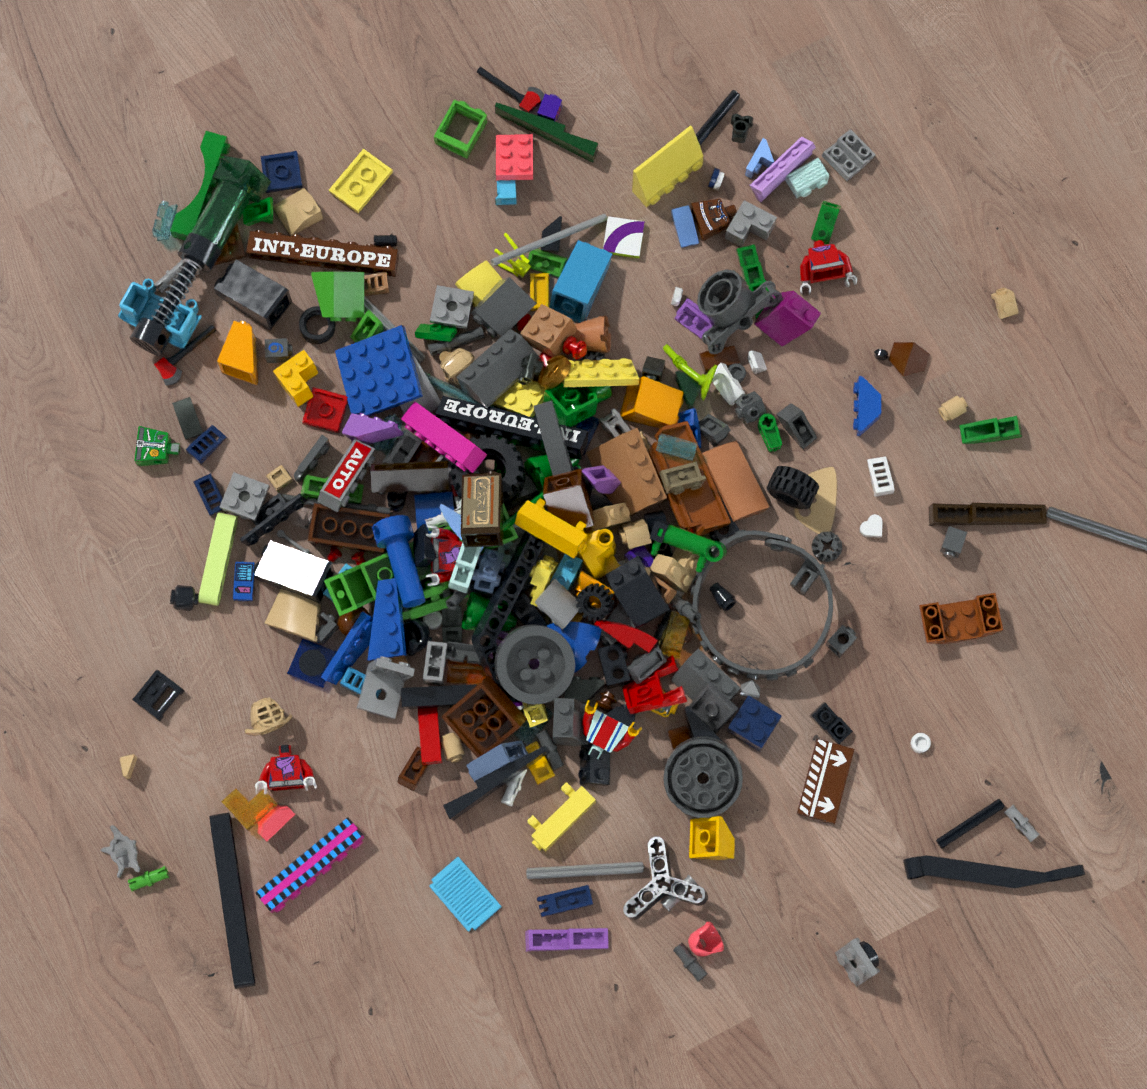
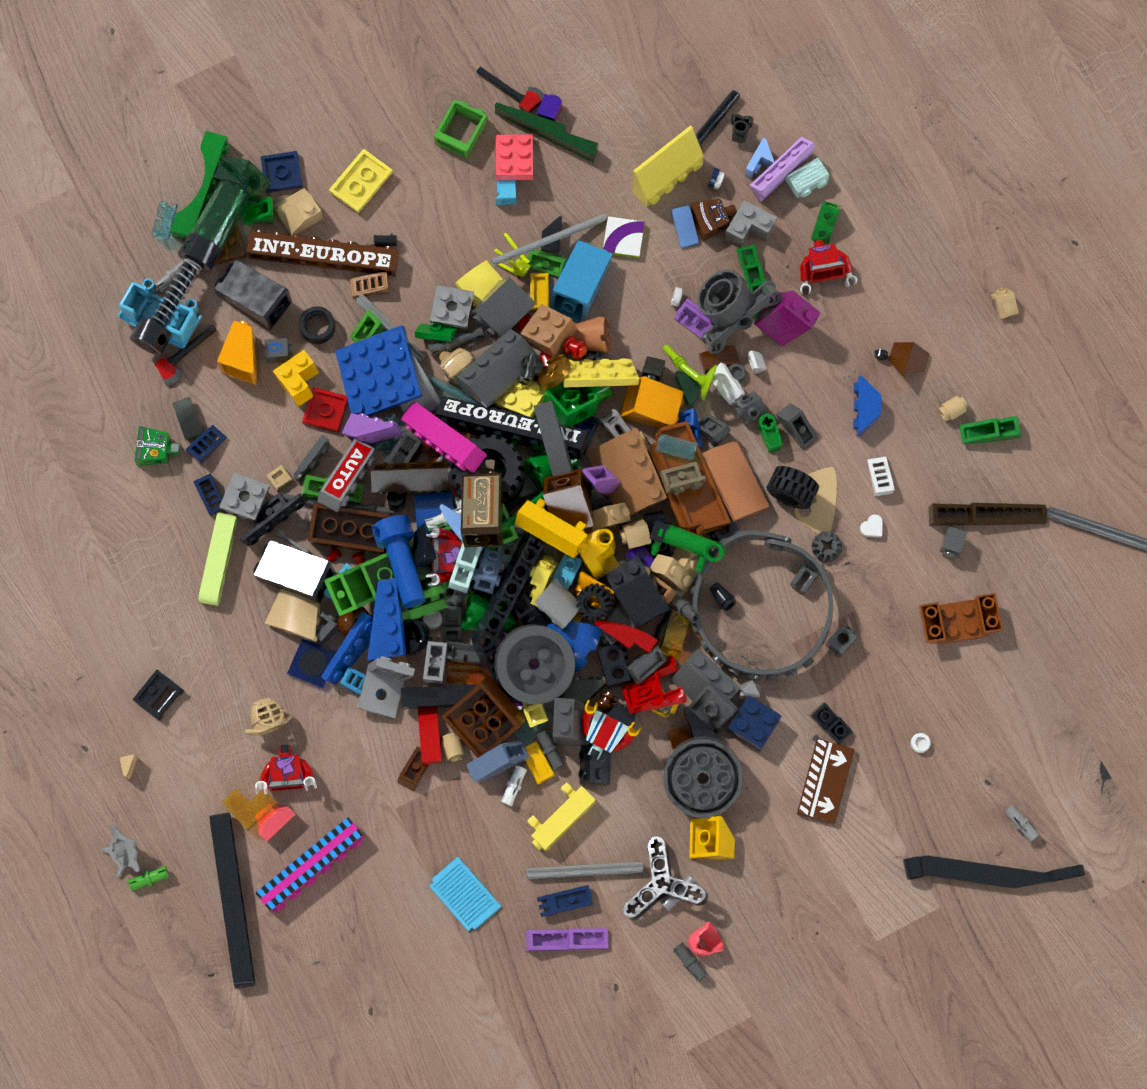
black head [170,585,199,611] -> none
tile [233,562,255,601] -> none
bright green slope [311,272,364,321] -> none
black slope [443,746,550,821] -> none
light grey slope [822,129,876,181] -> none
light grey piece [835,938,880,987] -> none
black axle [936,799,1005,849] -> none

